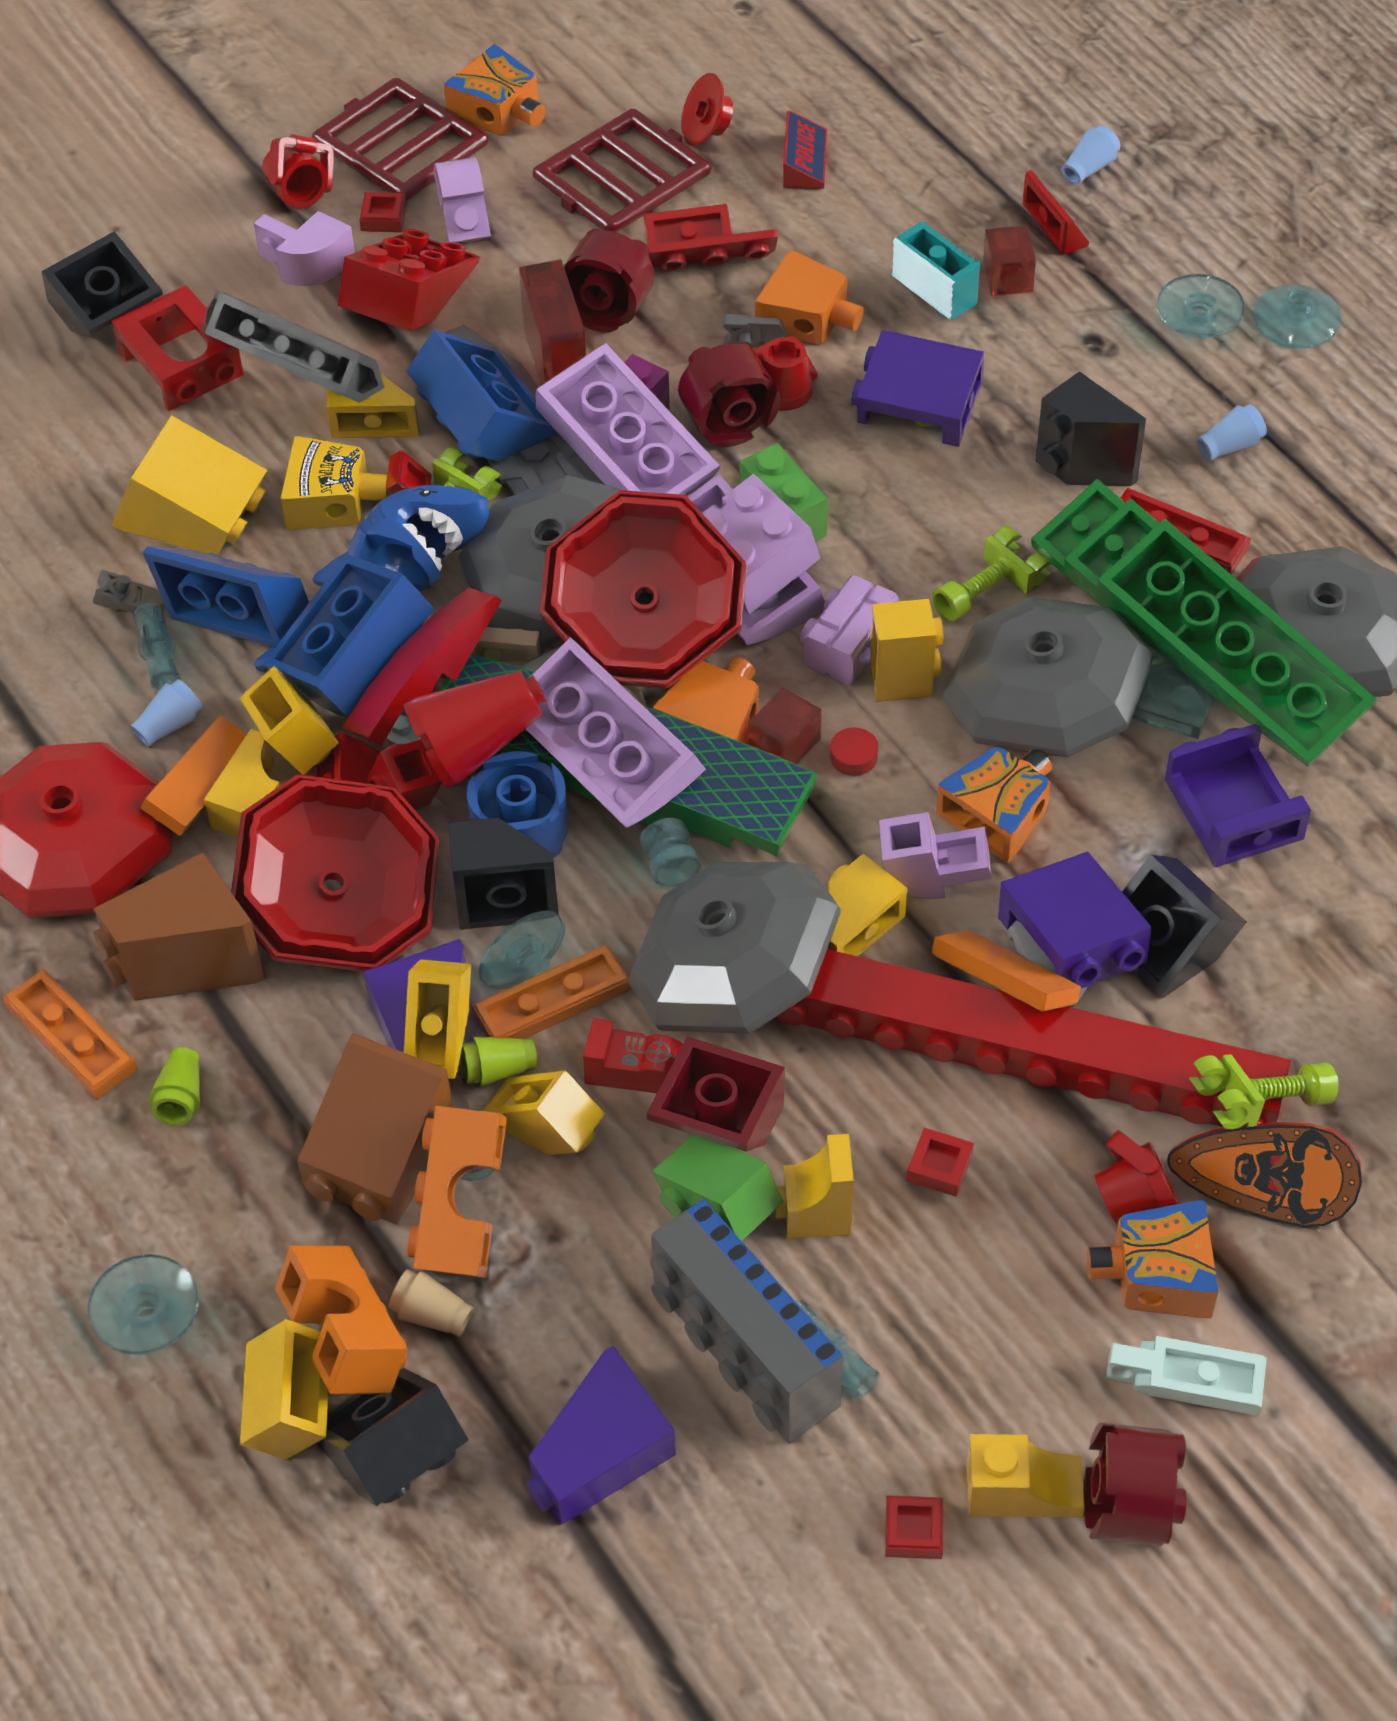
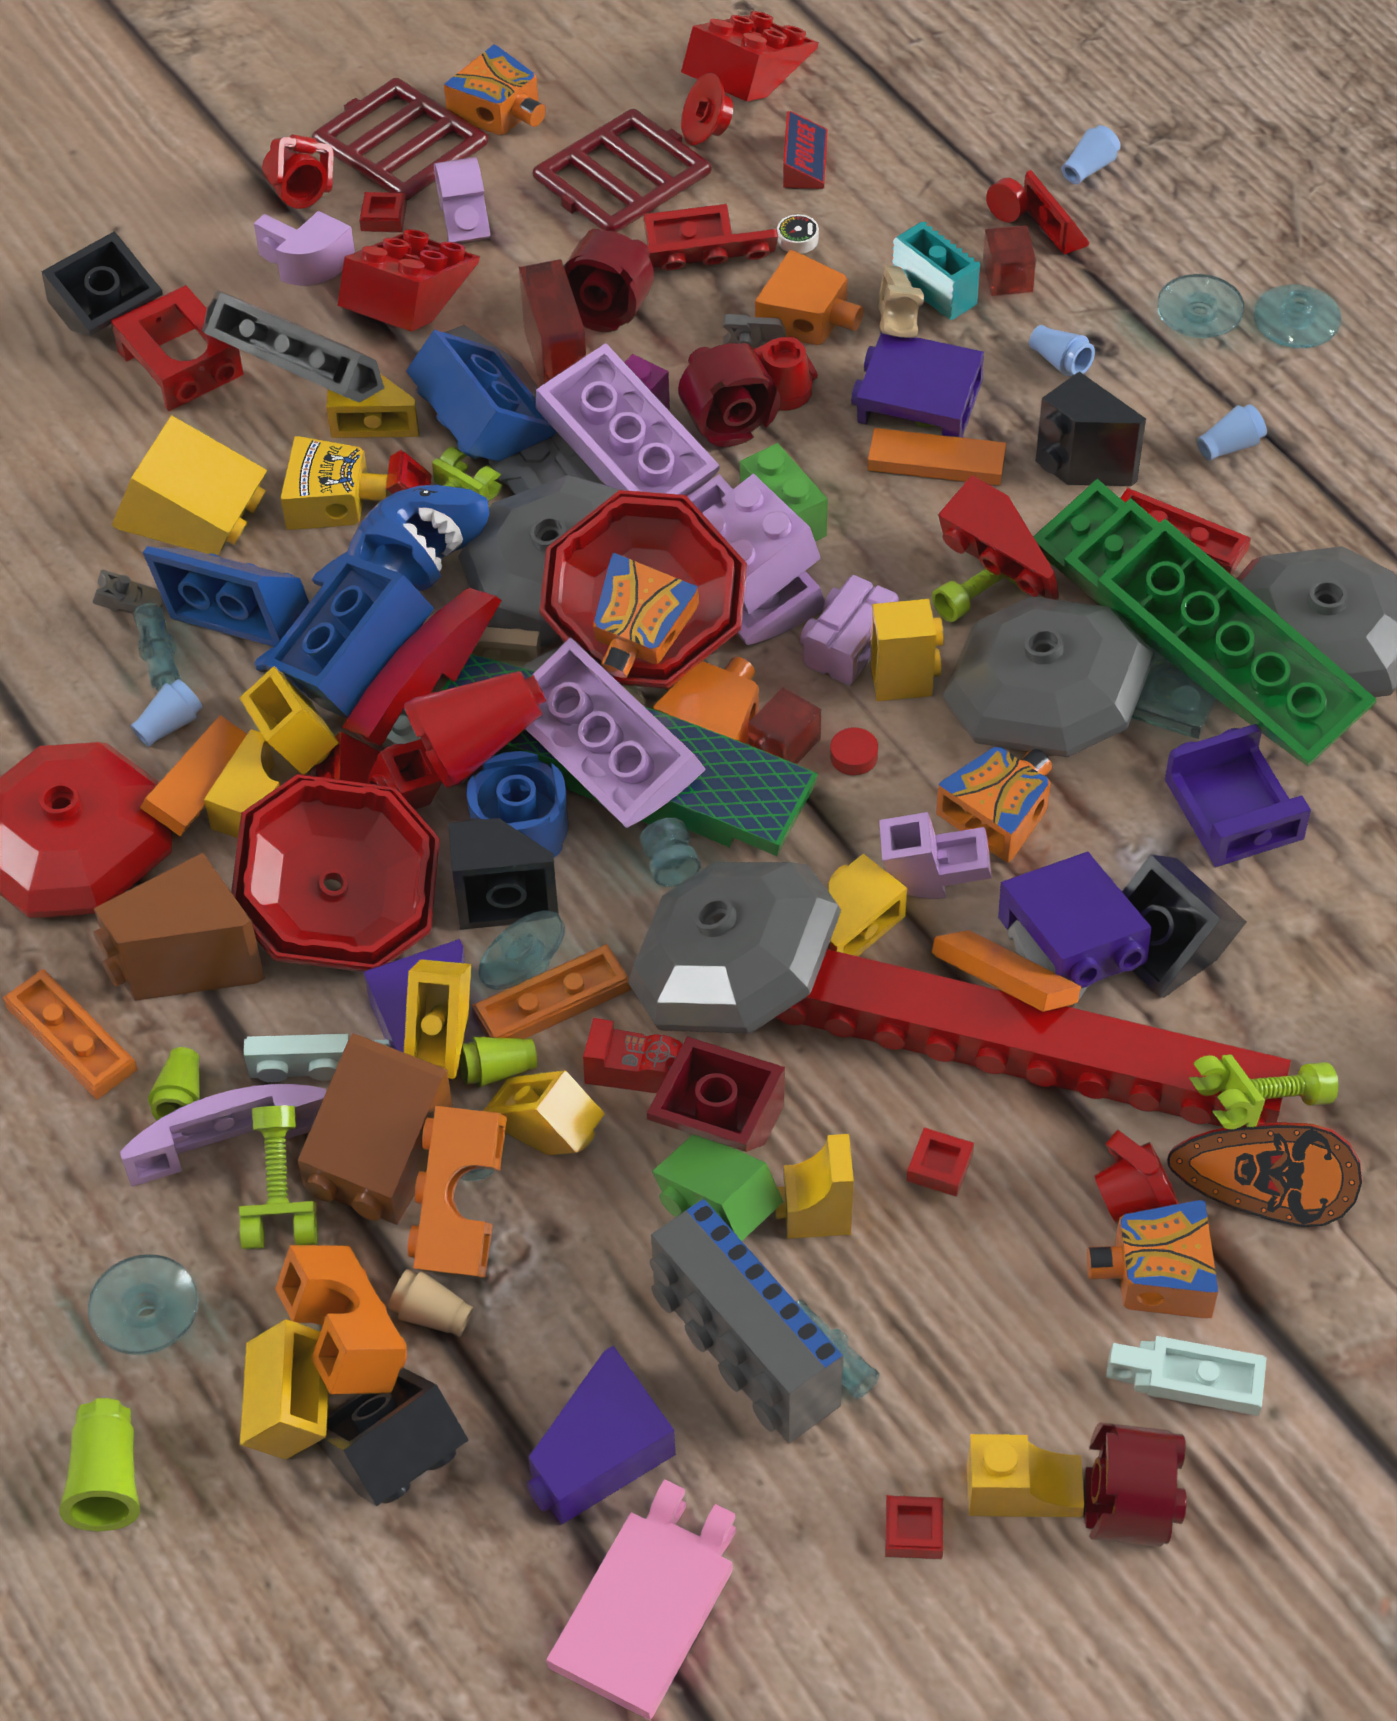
none -> lime plant [59,1398,140,1532]
none -> lavender slope [120,1084,326,1187]
none -> lime bar [239,1105,318,1249]
none -> light aqua hinge [244,1034,390,1082]
none -> bright pink tile [546,1479,736,1721]
none -> torso [593,553,699,678]
none -> red slope [681,11,819,102]
none -> tile [777,214,819,254]
none -> orange tile [868,428,1007,486]
none -> tan plate [877,265,924,338]
none -> red slope [938,475,1059,600]
none -> red tile [986,178,1029,223]
none -> light blue cone [1029,325,1095,376]

